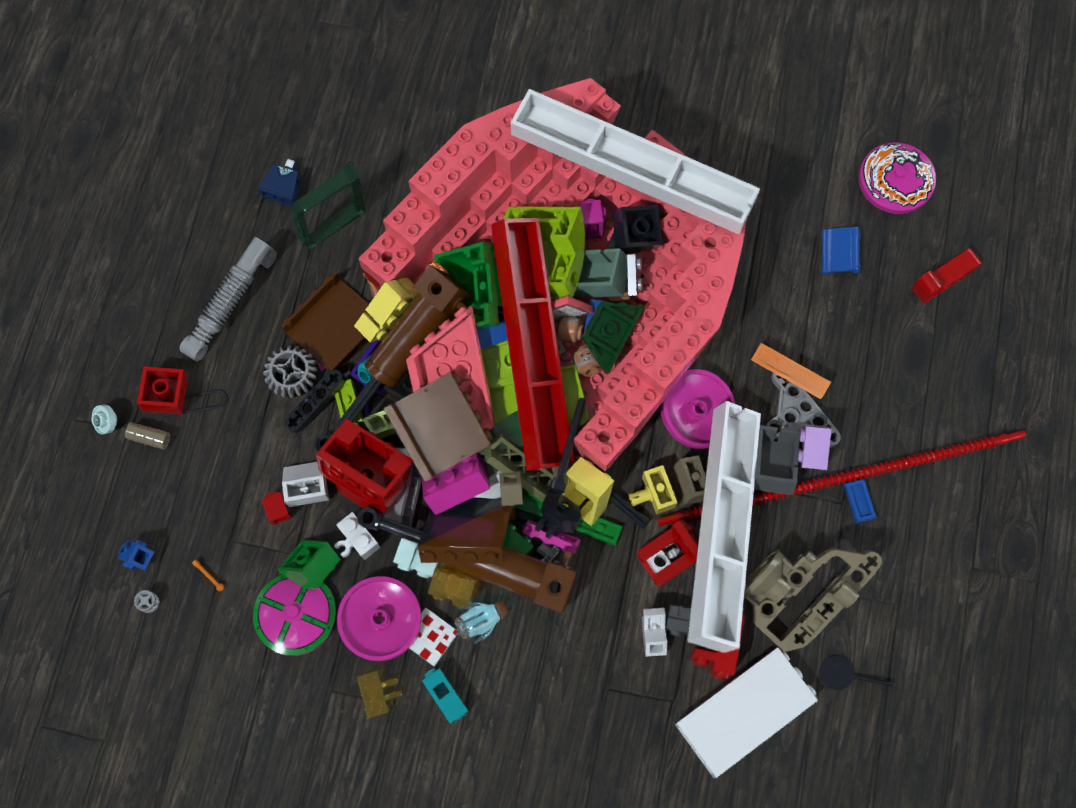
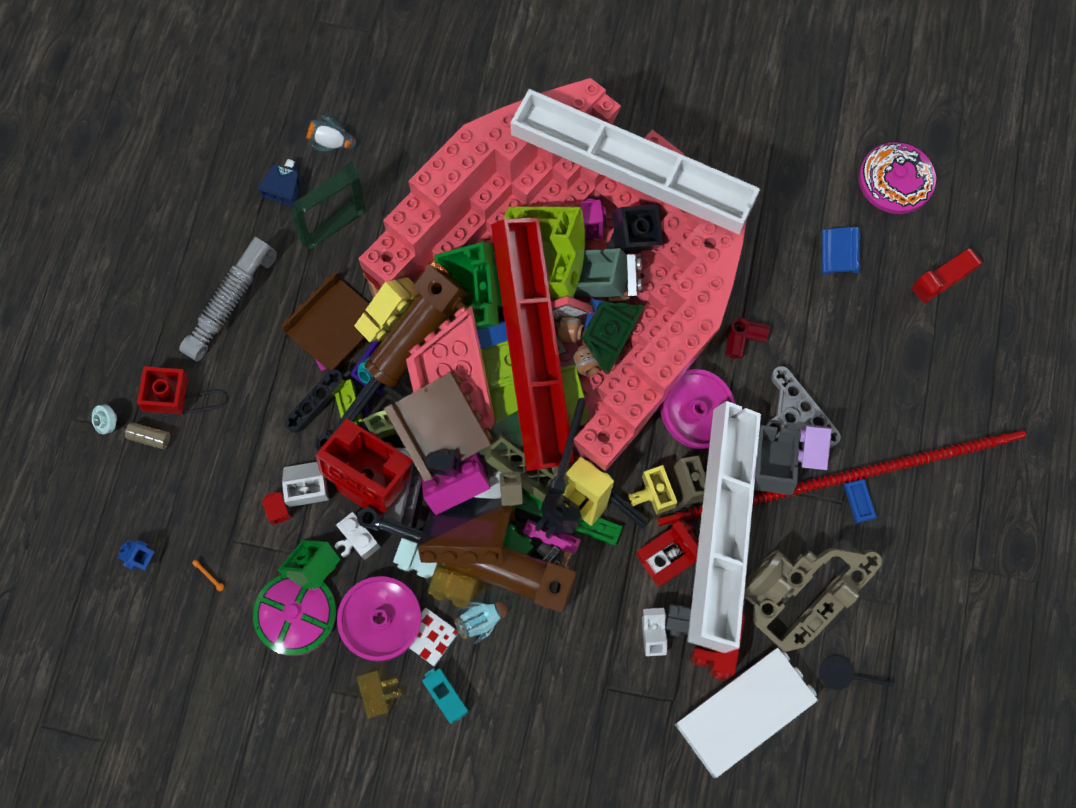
light grey wheel [134,590,160,613] -> none
light grey gear [263,345,318,398] -> none
orange fence [751,343,831,399] -> none
none -> animal [306,115,355,151]
none -> black brick [426,450,460,477]
none -> dark red piece [725,318,769,359]

